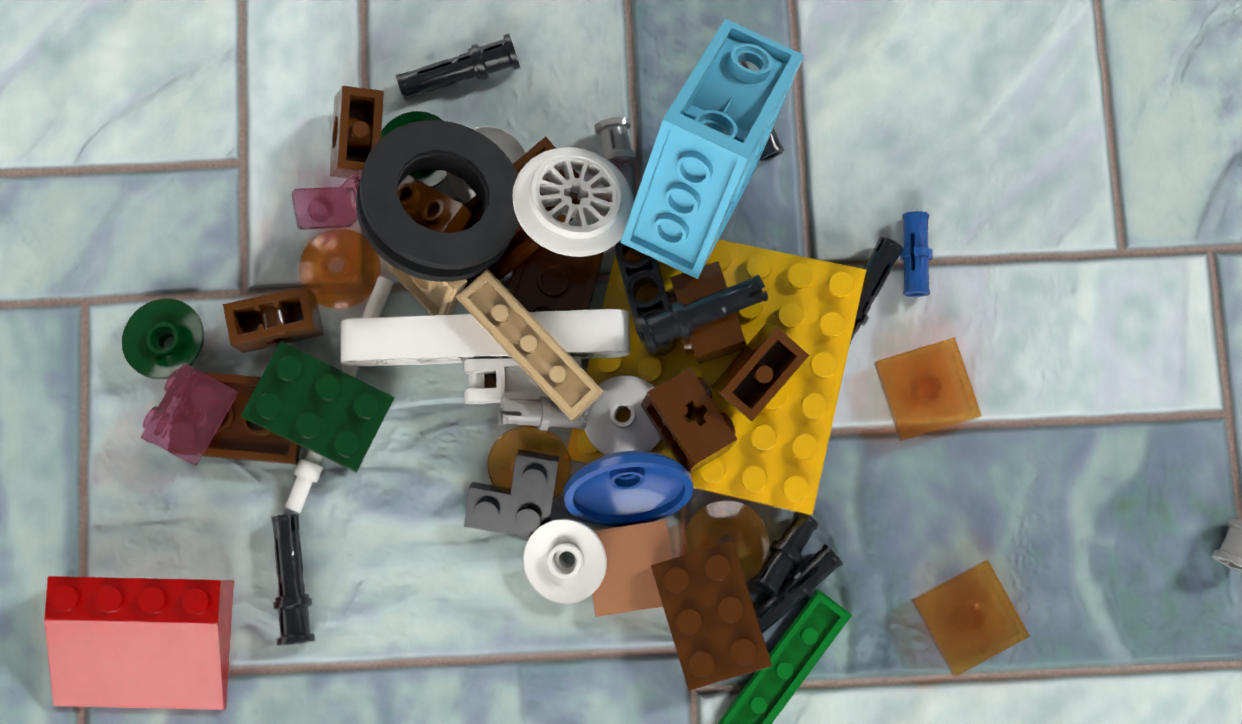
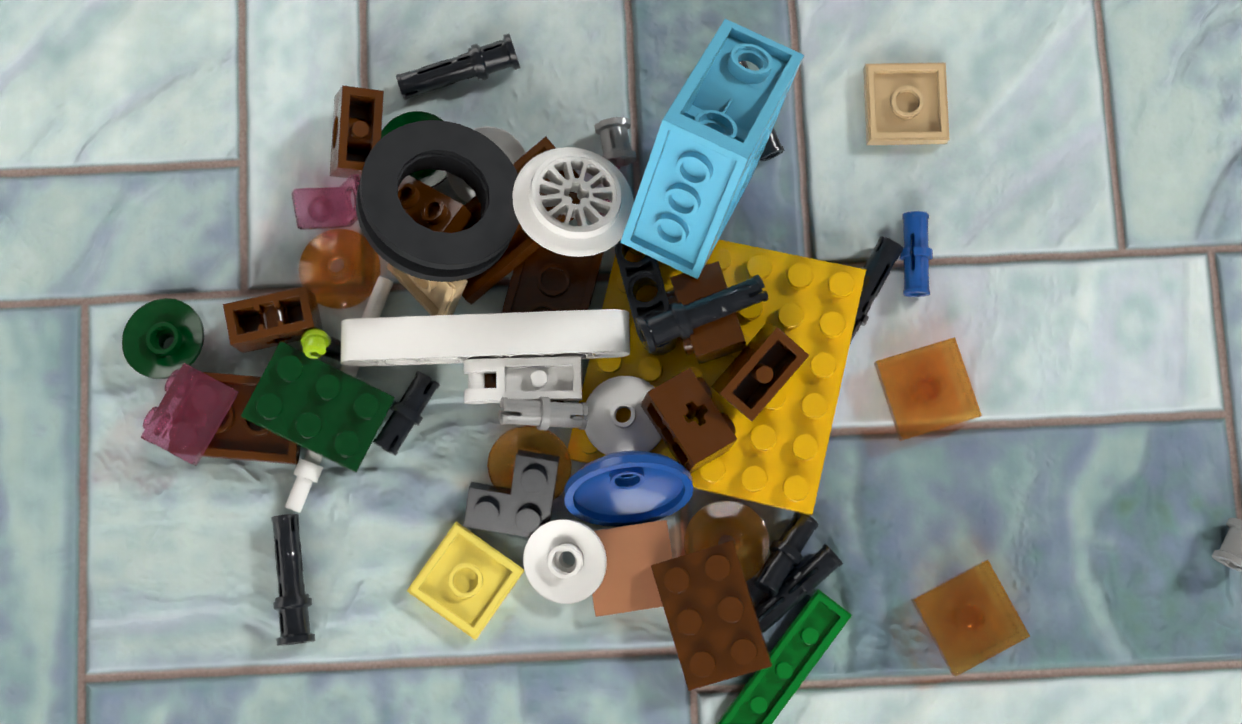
slope [44,576,234,710] -> none
tan tile [456,269,604,422] -> none
none -> lime arm [301,328,341,362]
none -> black pin [373,371,440,456]
none -> light yellow tile [407,521,524,640]
none -> tan tile [863,63,950,145]

